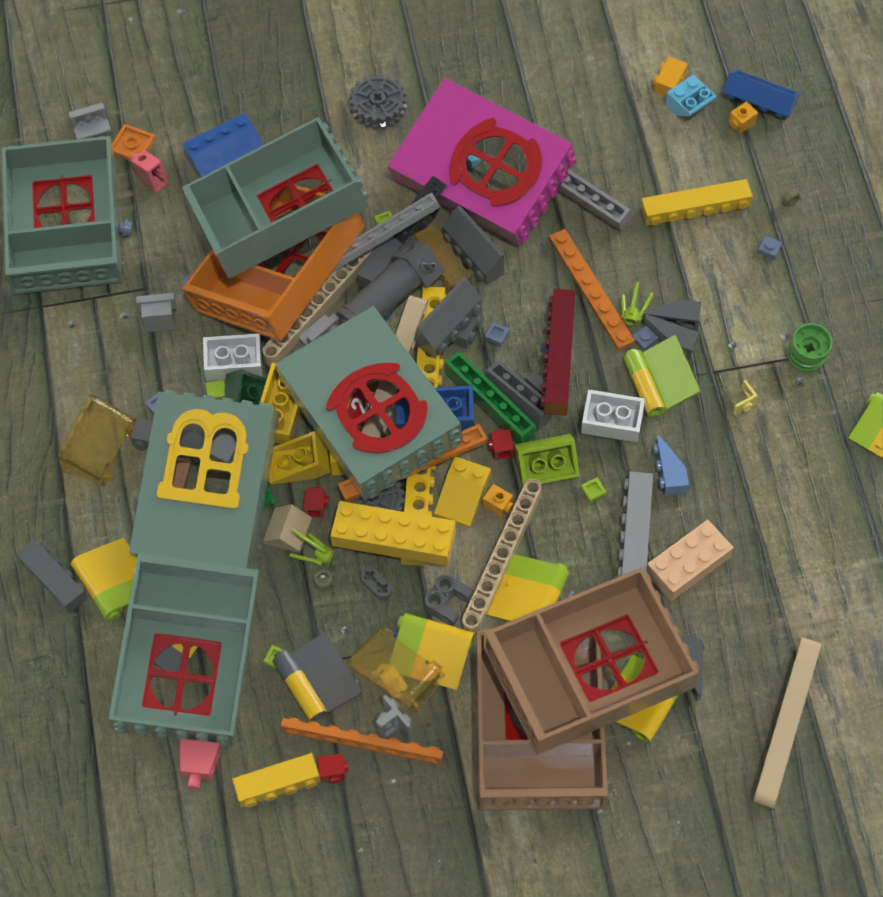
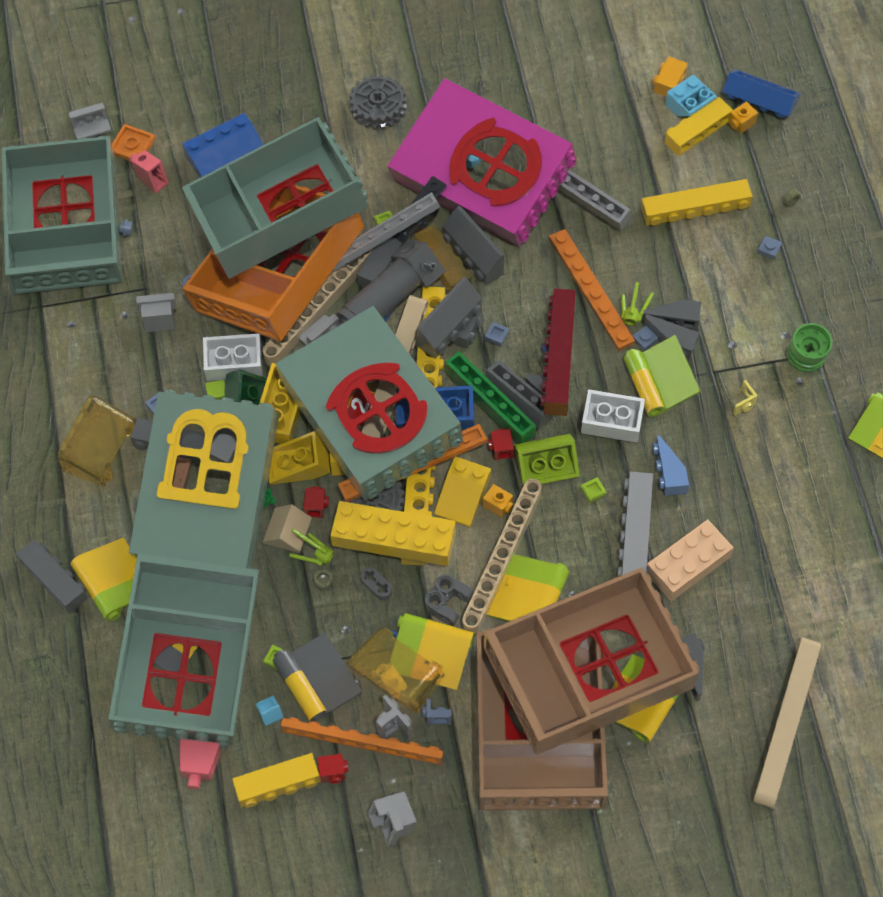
none -> medium azure slope [255,695,283,725]
none -> light grey plate [368,791,417,846]
none -> sand blue bracket [423,699,452,725]
none -> yellow brick [664,97,733,157]

